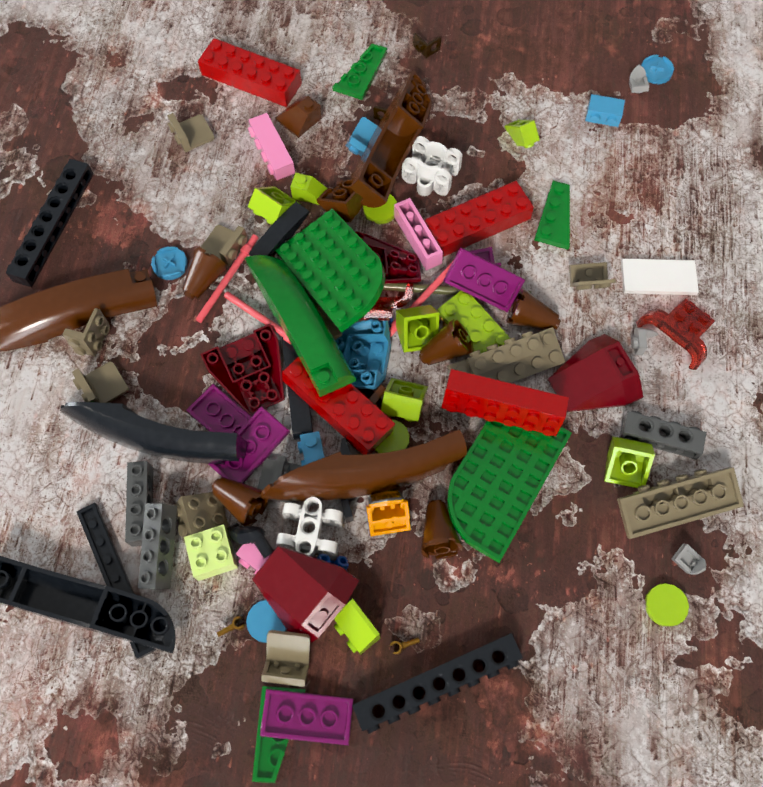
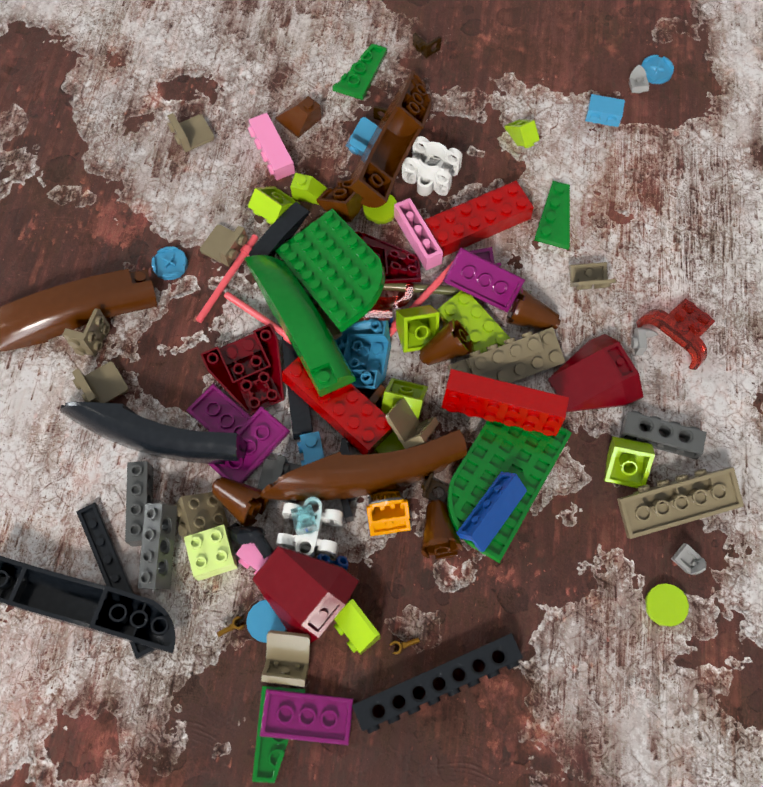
black brick [6,159,94,287] -> none
reddish brown cone [182,247,228,300] -> none
red brick [198,38,302,107] -> none
white tile [621,259,699,295] -> none
none -> clear light blue brick [291,504,318,536]
none -> dark tan bracket [386,398,439,449]
none -> dark brown bracket [421,472,449,502]
none -> blue panel [456,471,527,552]

